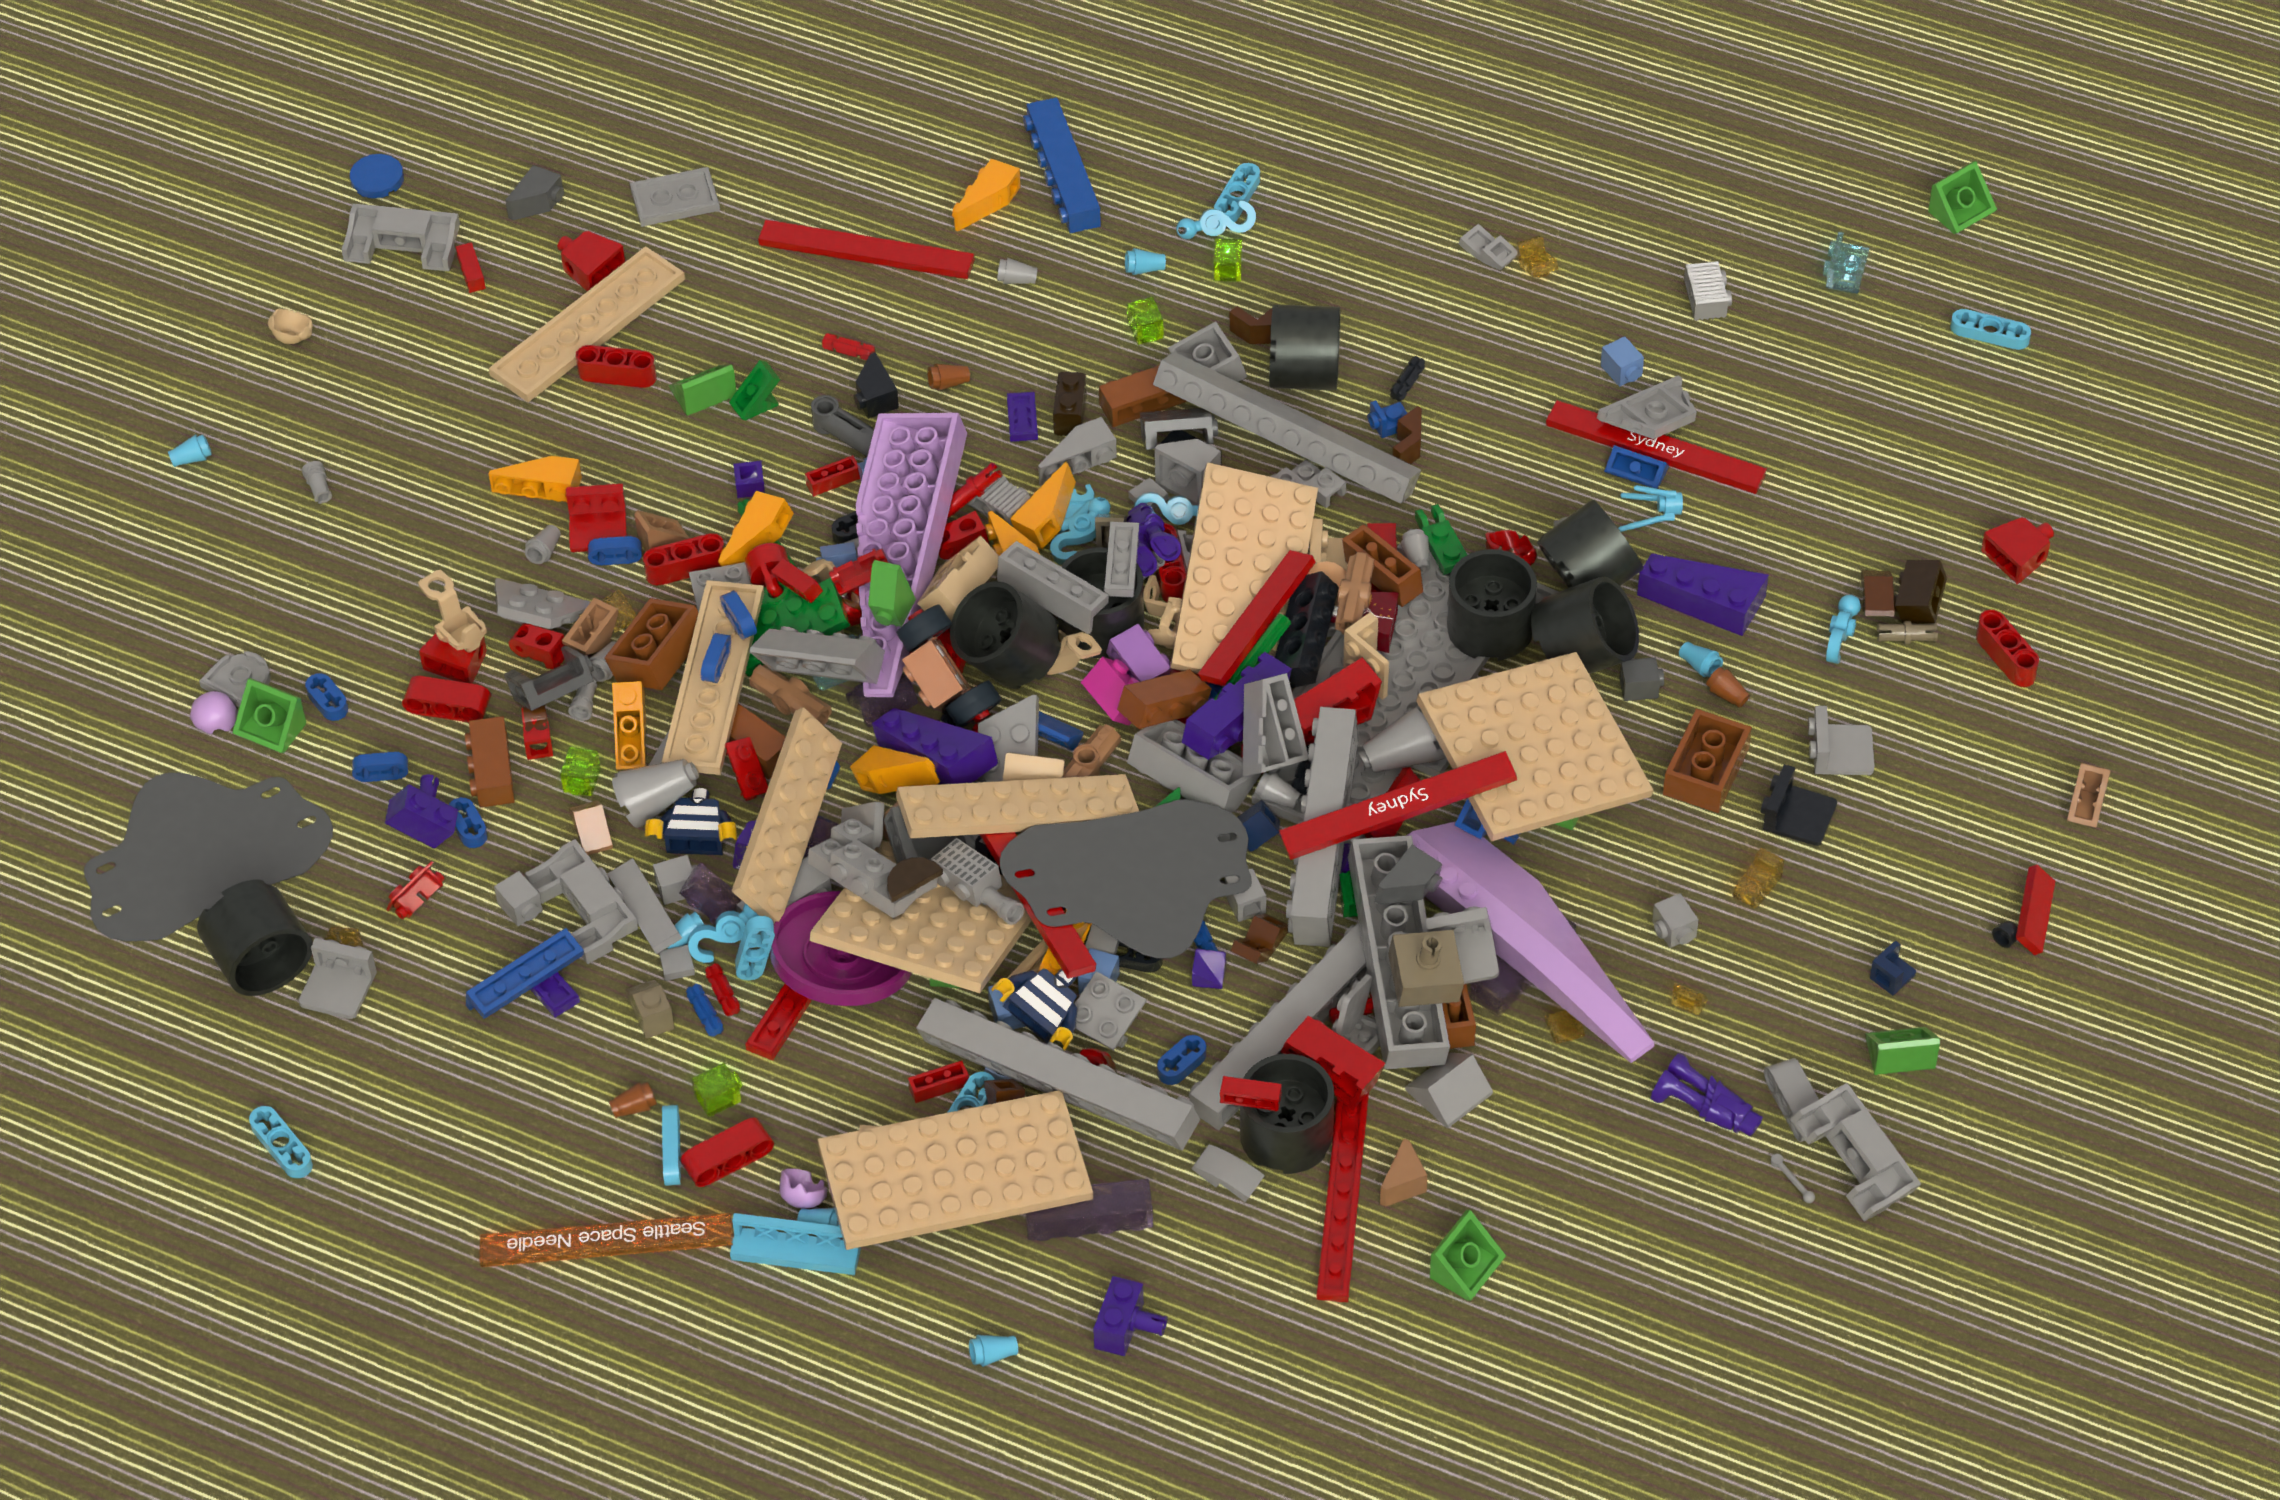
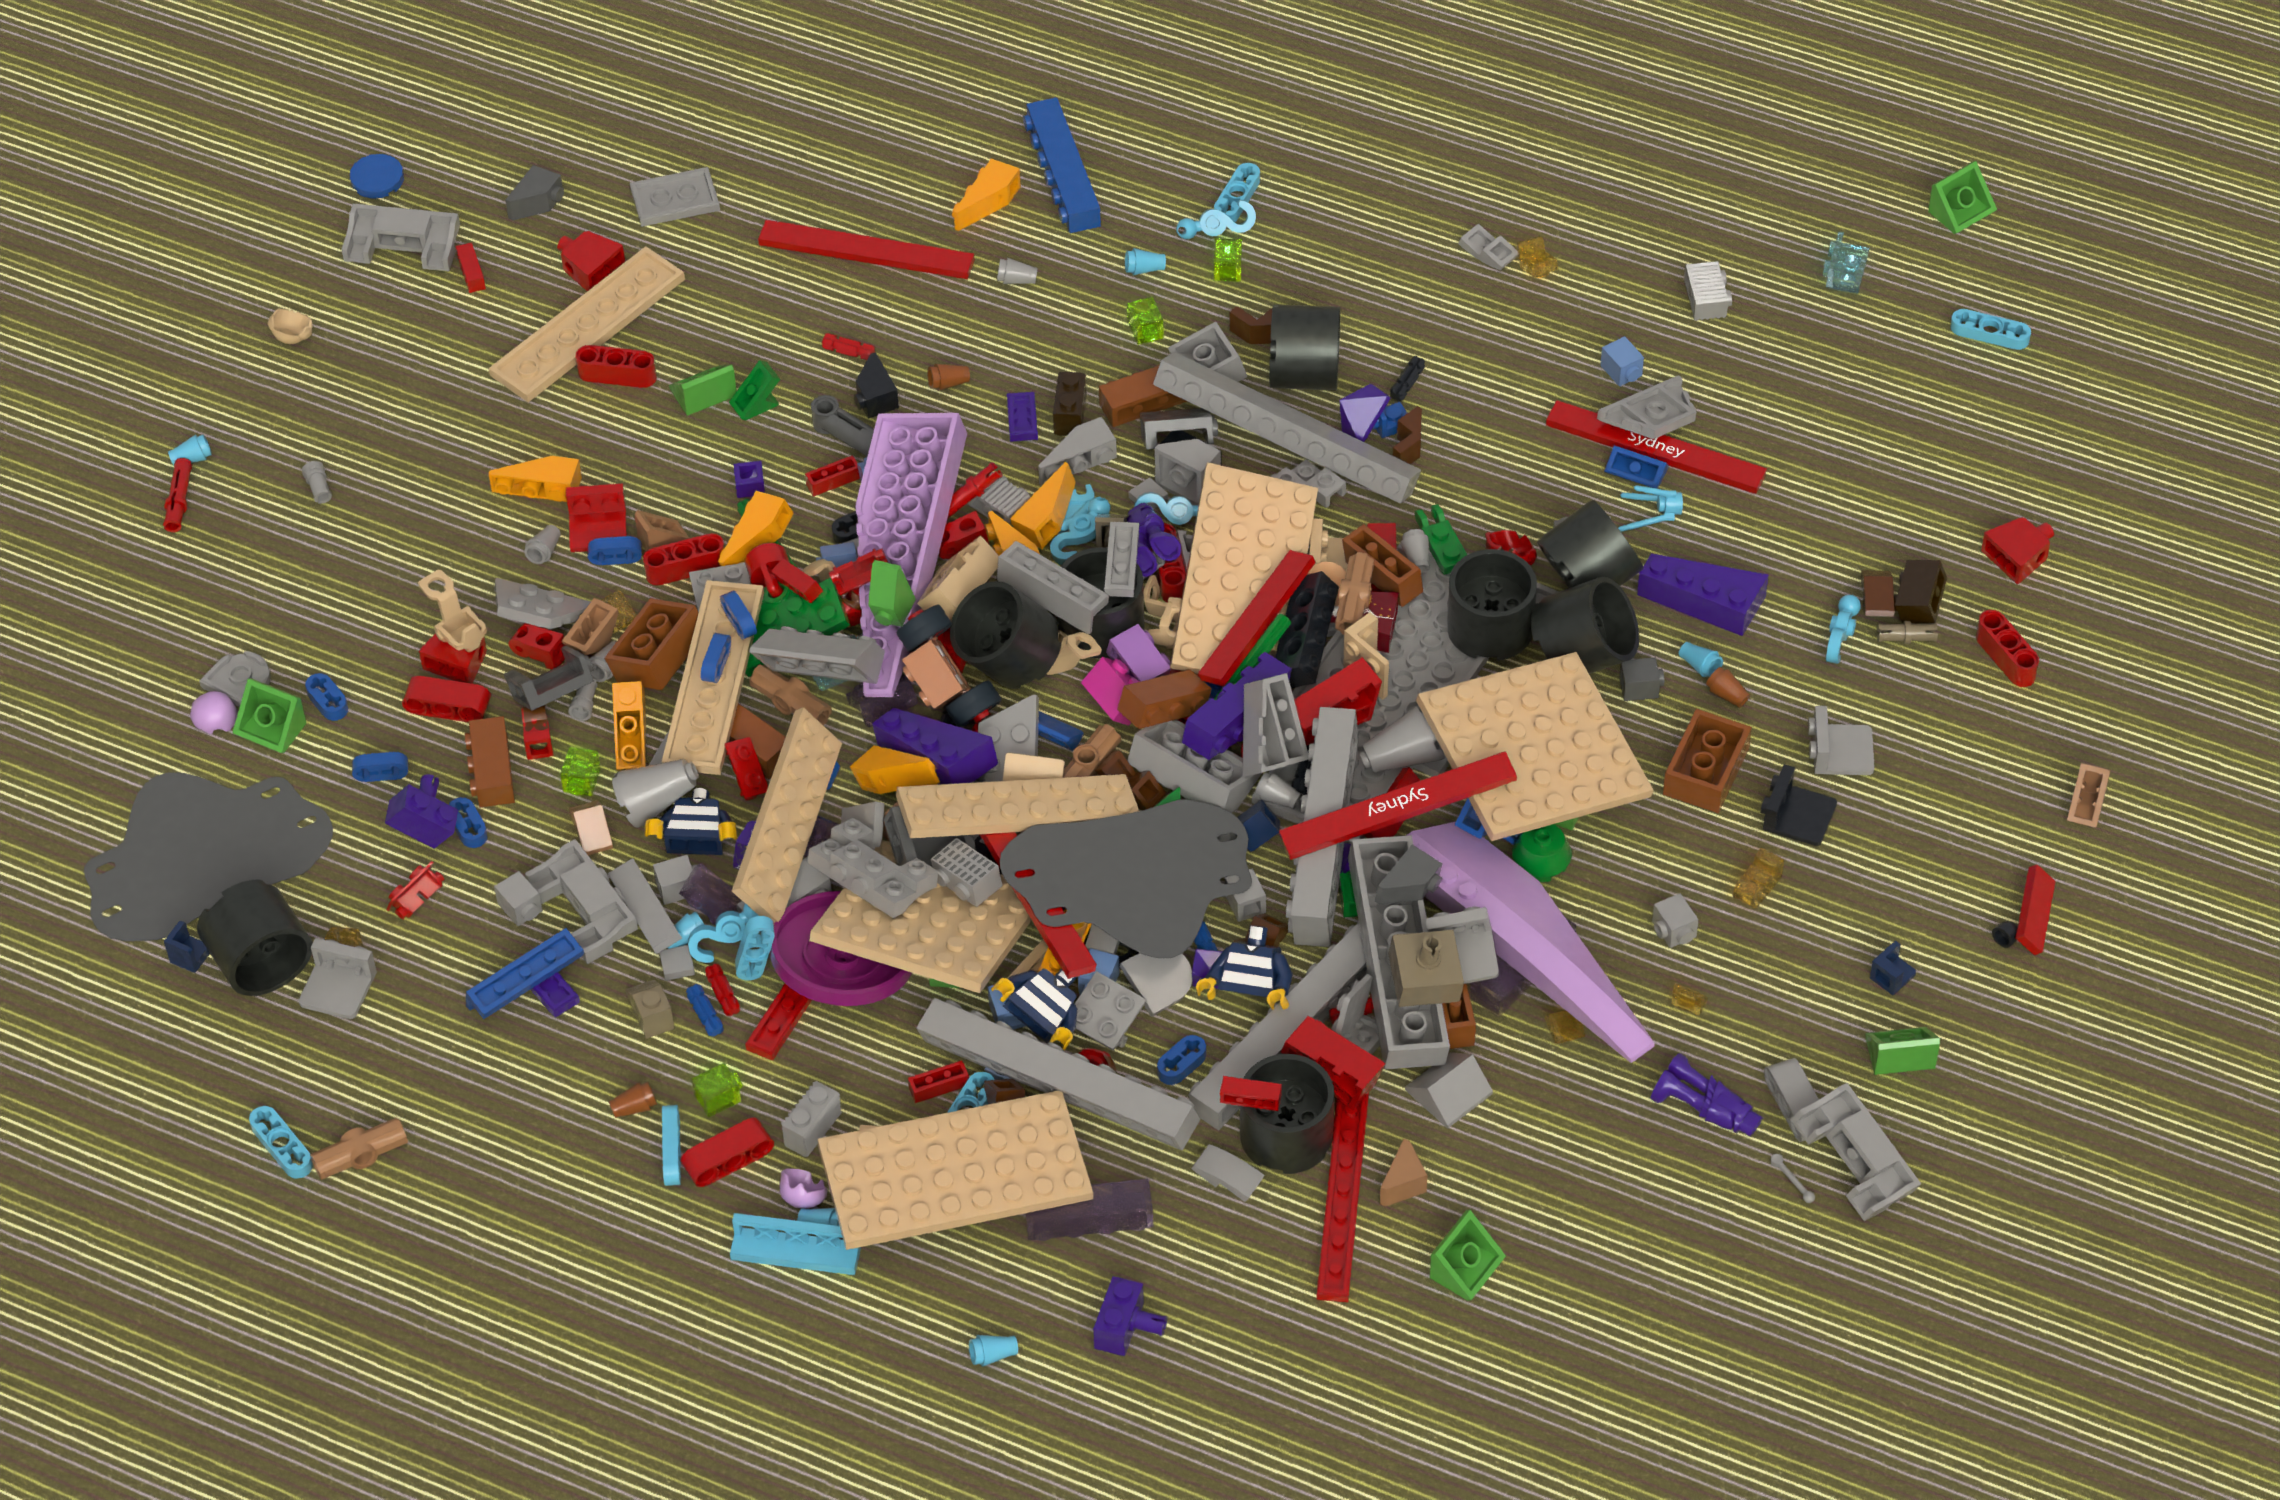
clear orange tile [479,1213,733,1267] -> none
dark brown tile [887,857,943,903] -> none
light grey pin [980,886,1024,925] -> none
none -> red pin [163,458,193,533]
none -> dark blue panel [164,921,210,973]
none -> medium nougat piece [310,1117,408,1180]
none -> light grey brick [781,1081,842,1157]
none -> reddish brown slope [1095,750,1166,811]
none -> light grey tile [1119,953,1192,1017]
none -> torso [1196,925,1293,1010]
none -> slope [1339,384,1391,442]
none -> green cone [1512,824,1572,882]

